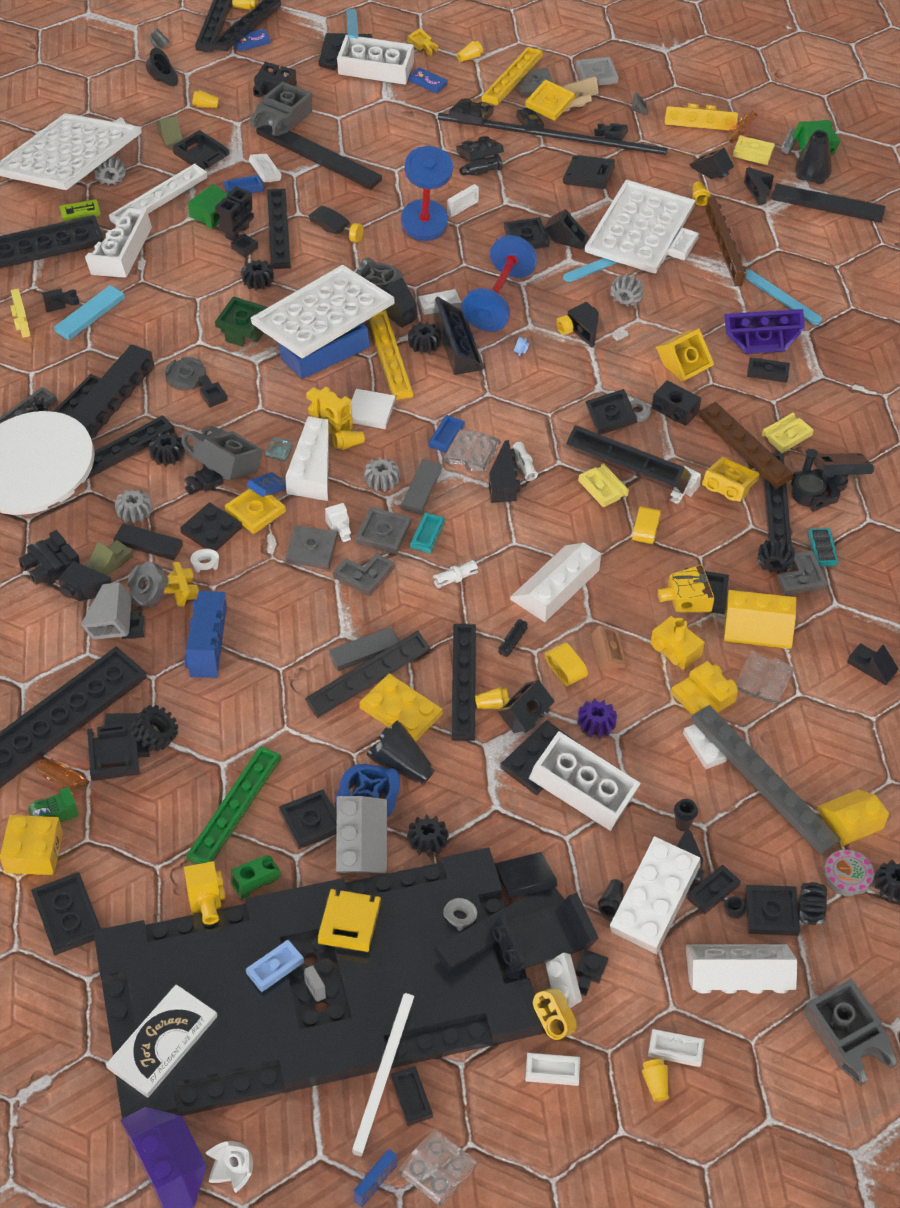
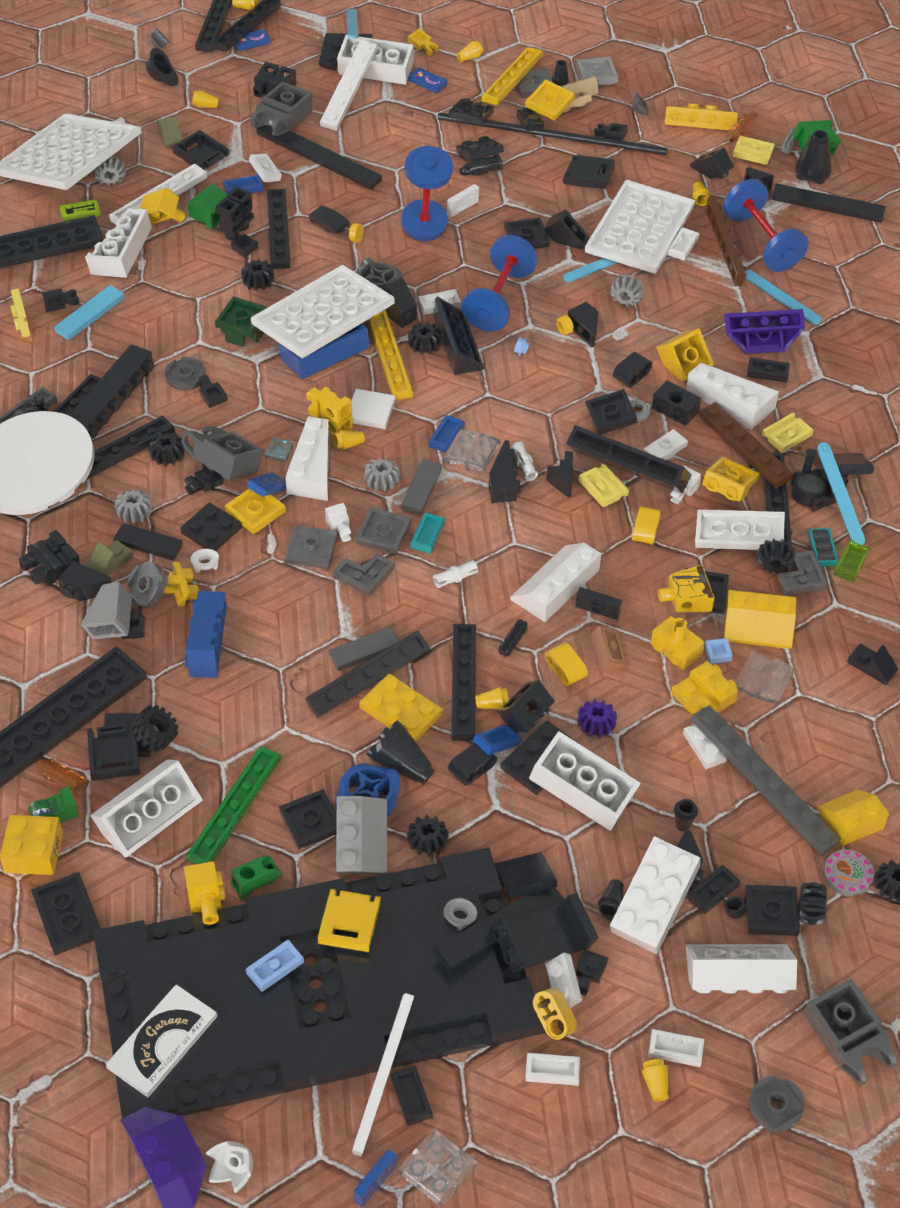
light grey tile [304,965,326,1002] -> none
none -> white slope [90,759,203,858]
none -> yellow brick [140,188,186,225]
none -> white plate [320,40,377,131]
none -> black beam [448,743,497,786]
none -> blue tile [473,724,522,755]
none -> black slope [546,451,573,497]
none -> black cone [552,60,569,86]
none -> black plate [575,587,622,620]
none -> black beam [613,352,653,388]
none -> white plate [643,429,688,460]
none -> white wedge [686,363,779,430]
none -> white plate [695,510,785,550]
none -> light blue plate [704,638,733,664]
none -> blue piece [723,179,809,272]
none -> dark grey plate [749,1076,804,1133]
none -> medium azure piece [817,442,865,547]
none -> clear neon green tile [833,540,870,583]

